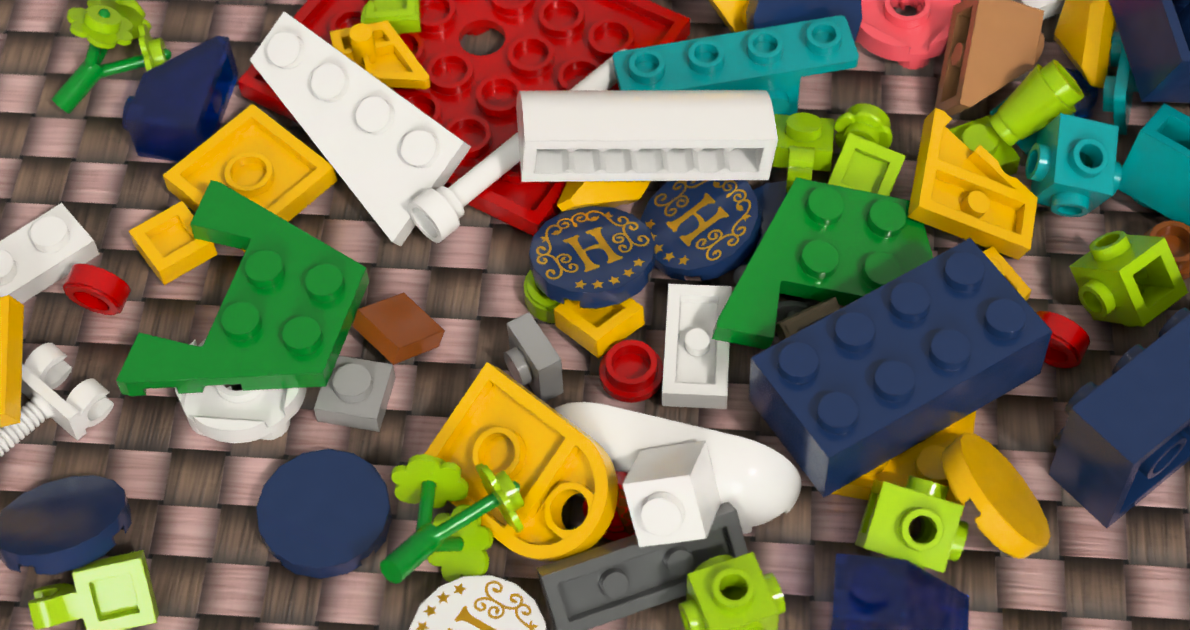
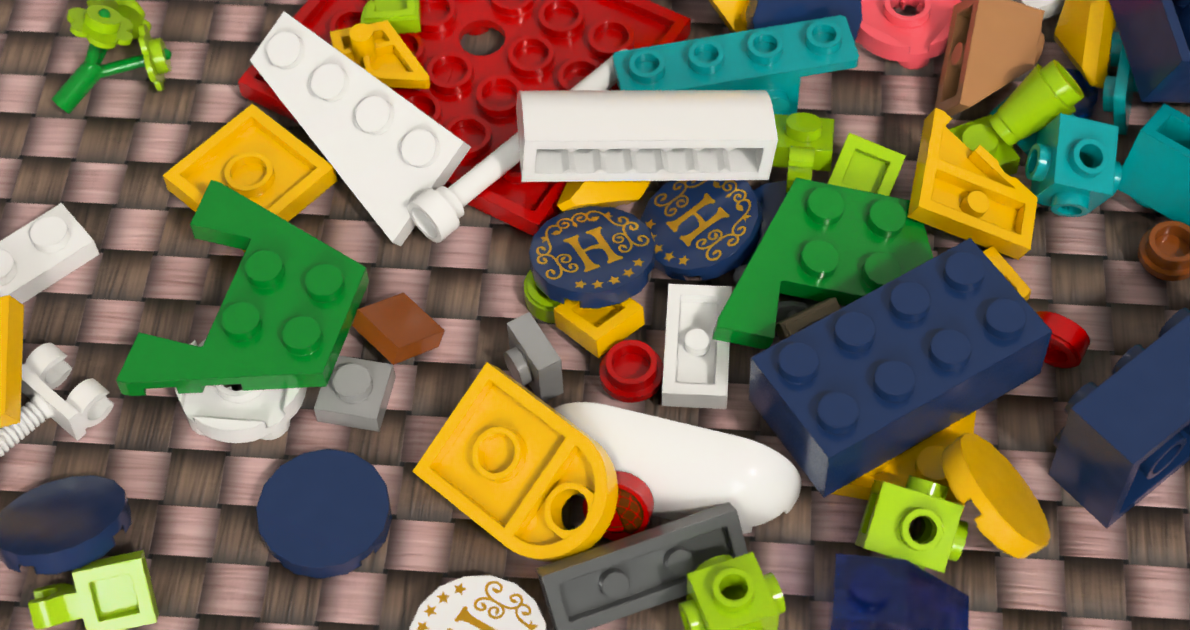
red tile [63,263,131,315] -> none
clear blue slope [123,36,239,162] -> none
yellow plate [129,201,217,285] -> none
lime plant [380,454,525,584] -> none
white brick [622,441,721,547] -> none
lime plate [834,103,893,149] -> none
lime brick [1069,230,1189,327] -> none

